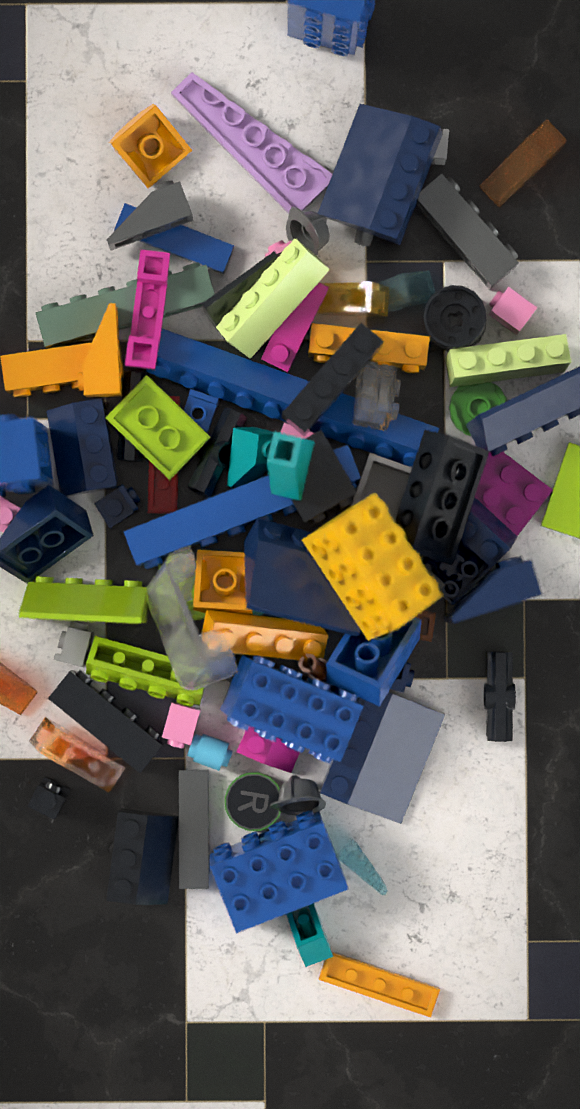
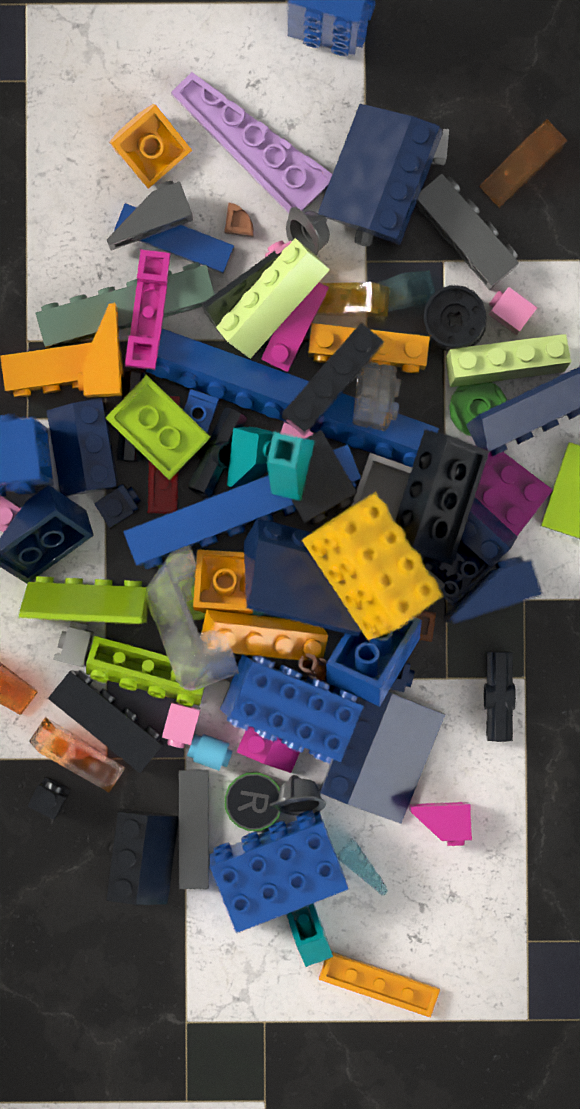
none -> nougat tile [224,203,254,237]
none -> dark pink slope [409,802,472,846]

